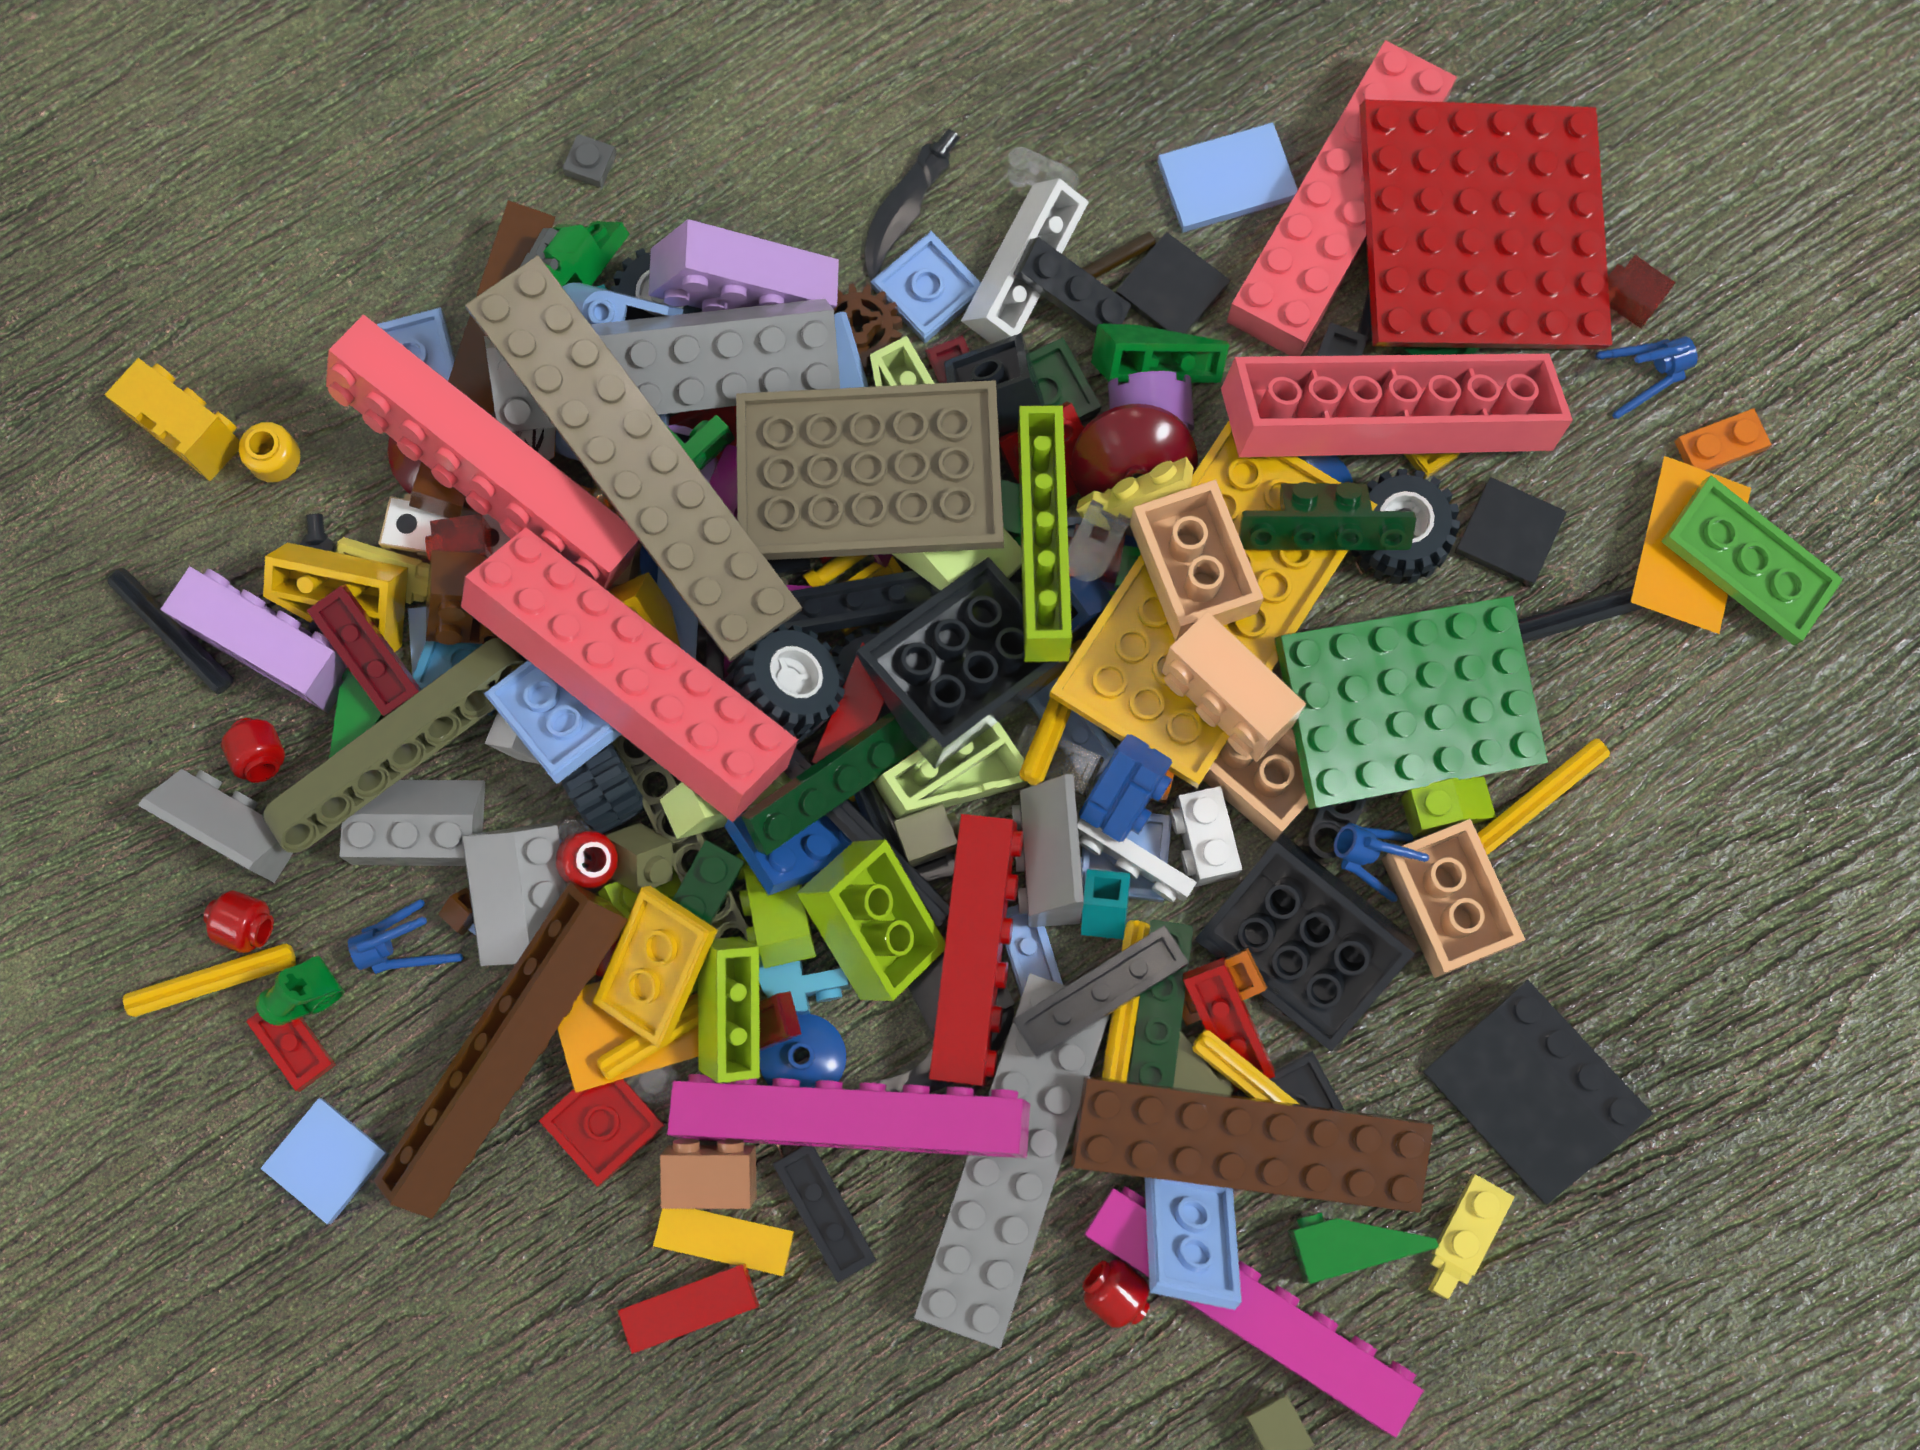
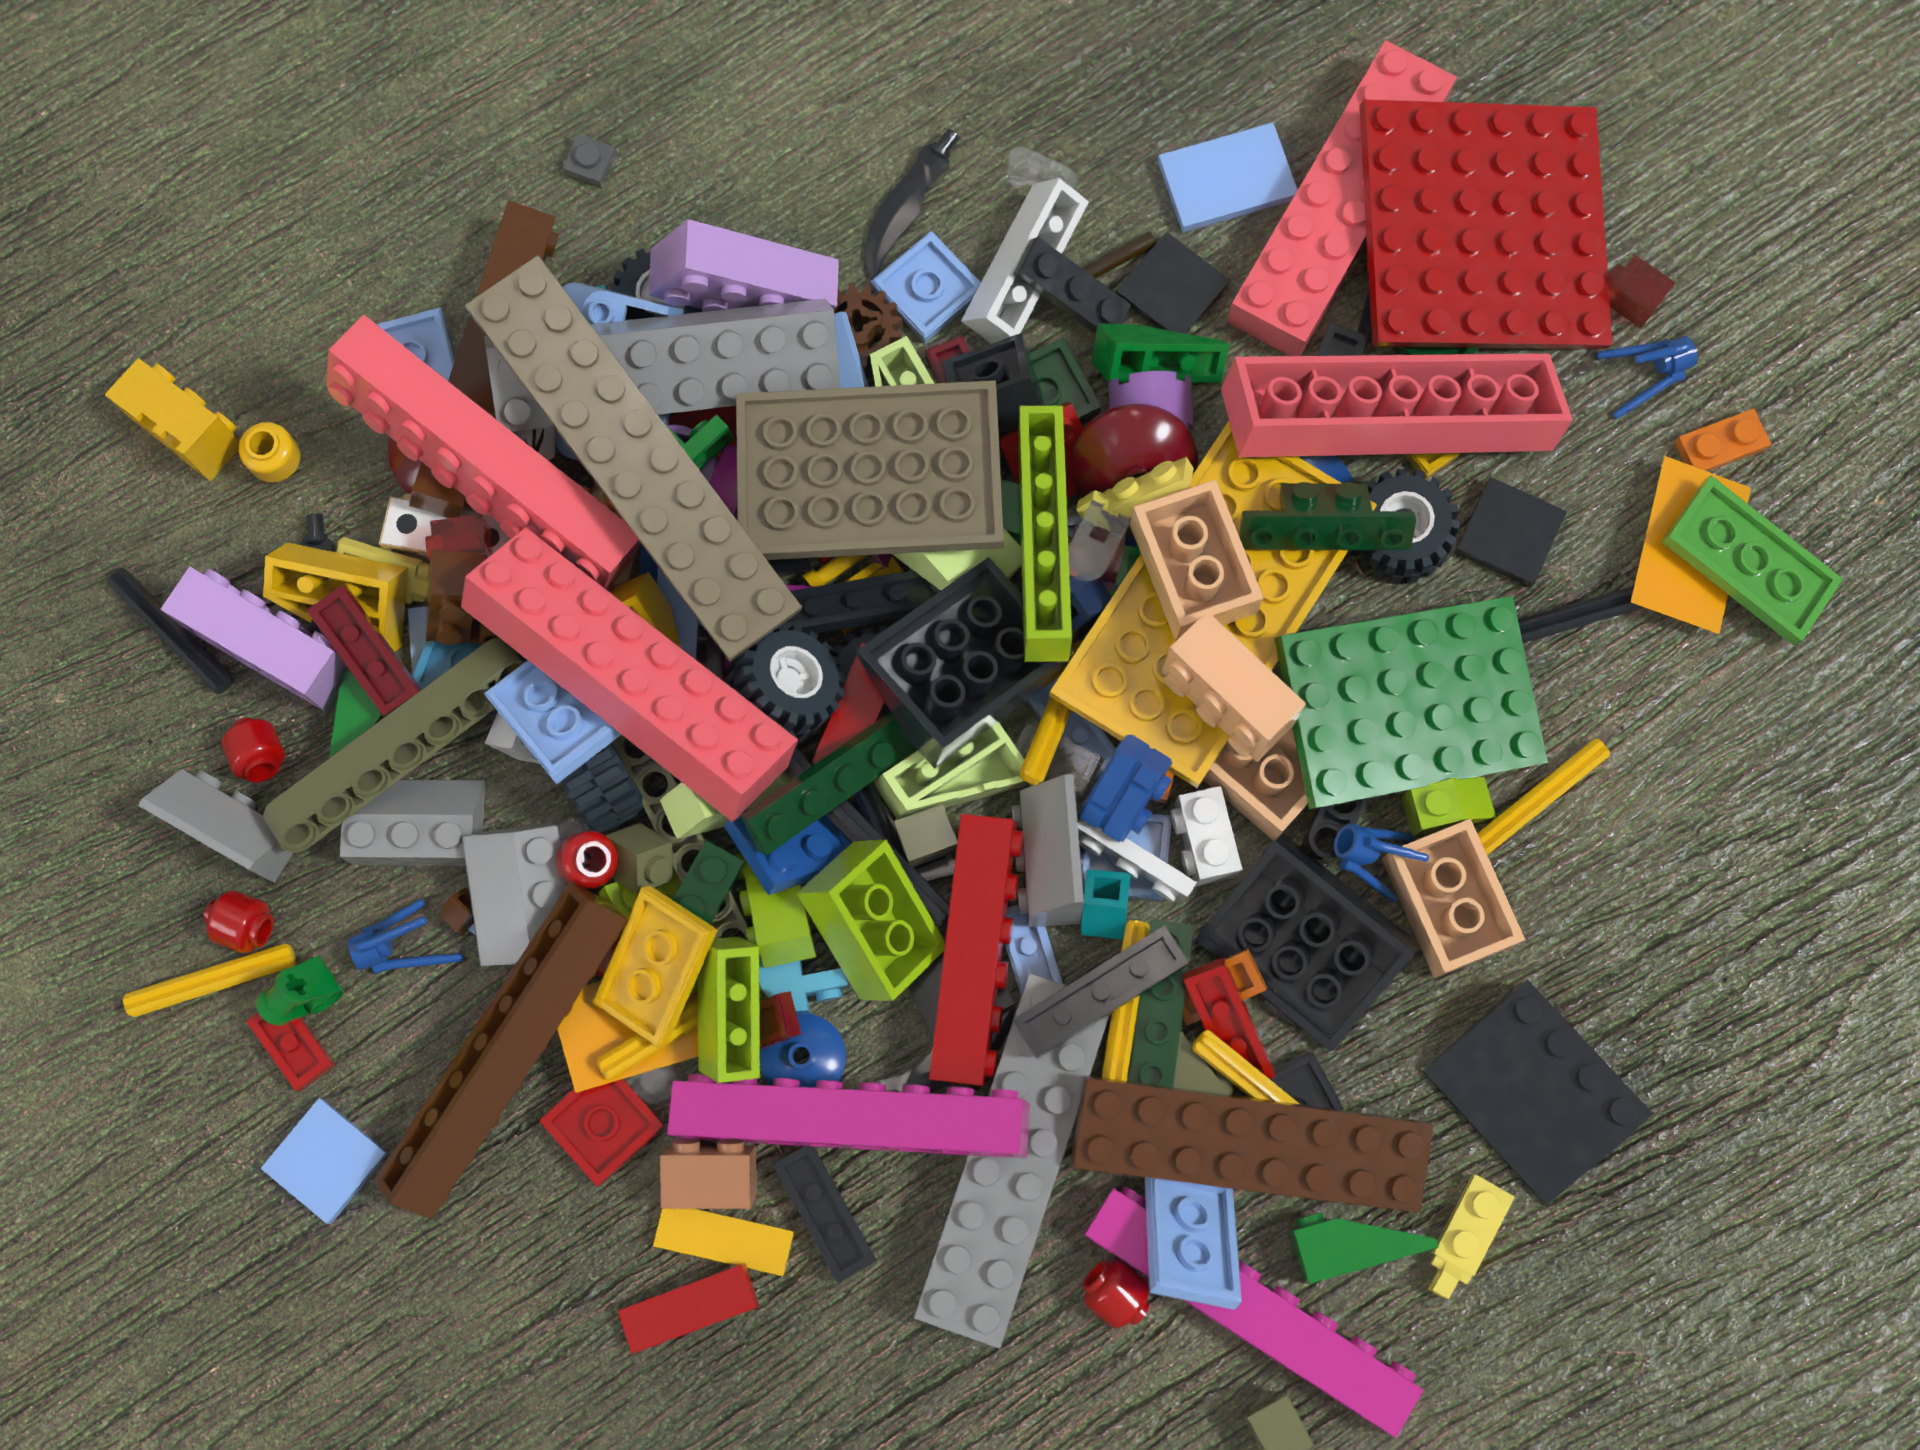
green plate [520,221,630,287] -> none

